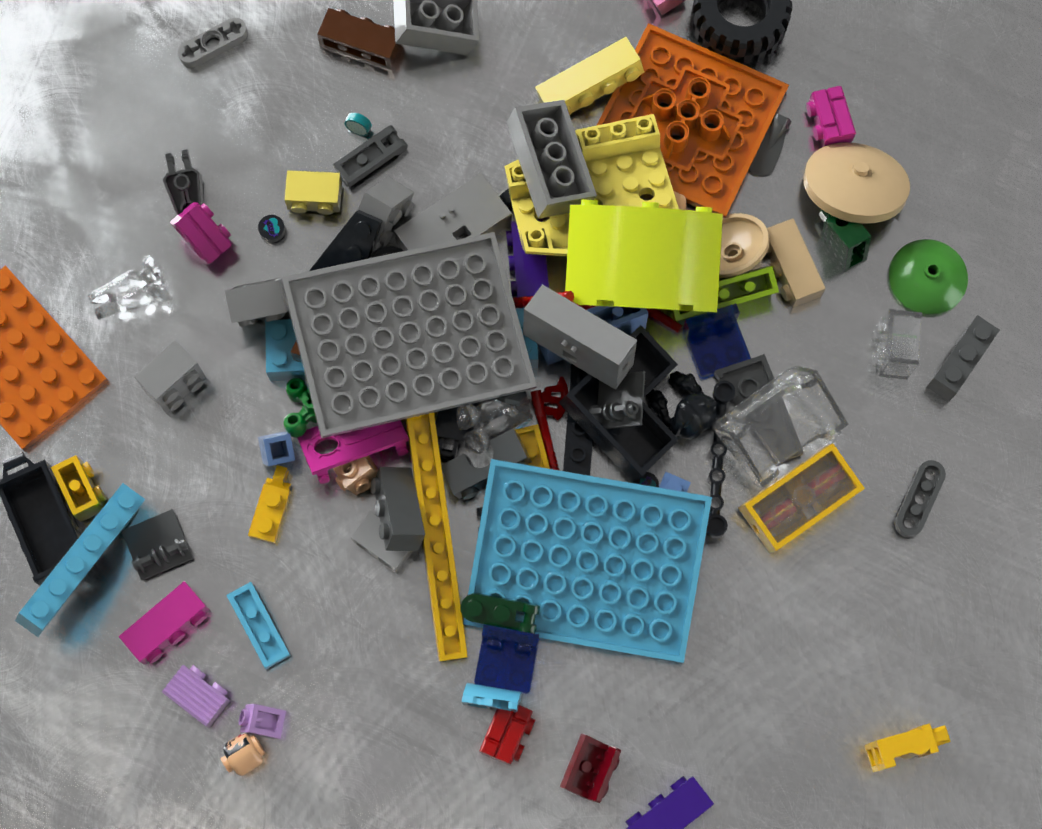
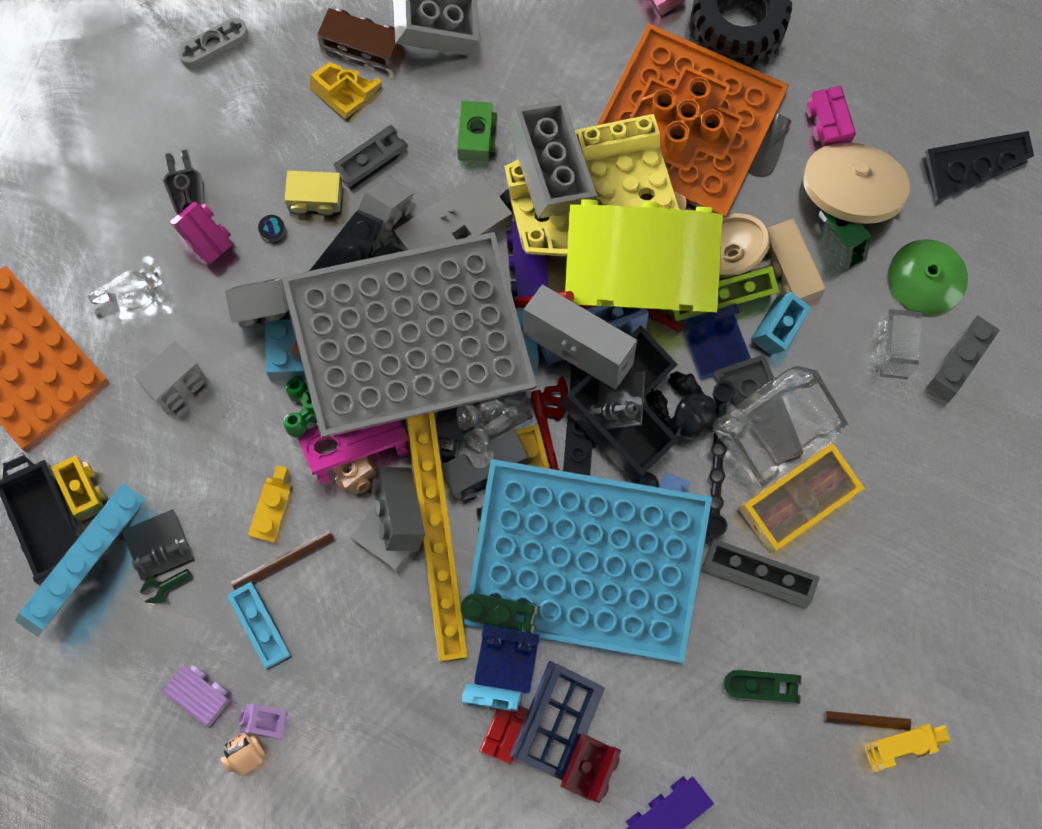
dark pink brick [118,581,210,665] -> none
medium blue brick [258,432,295,466] -> none
teal tile [344,113,372,136] -> none
light yellow brick [535,37,644,115] -> none
dark grey plate [895,460,946,537] -> none
none -> dark green bar [140,569,192,605]
none -> reddish brown bar [231,530,334,590]
none -> yellow slope [309,62,382,120]
none -> bright green brick [457,101,497,161]
none -> dark blue piece [510,661,605,780]
none -> dark grey brick [701,539,820,608]
none -> dark green plate [722,670,802,705]
none -> medium azure brick [751,292,811,355]
none -> reddish brown bar [825,711,911,730]
none -> black wing [925,131,1034,202]

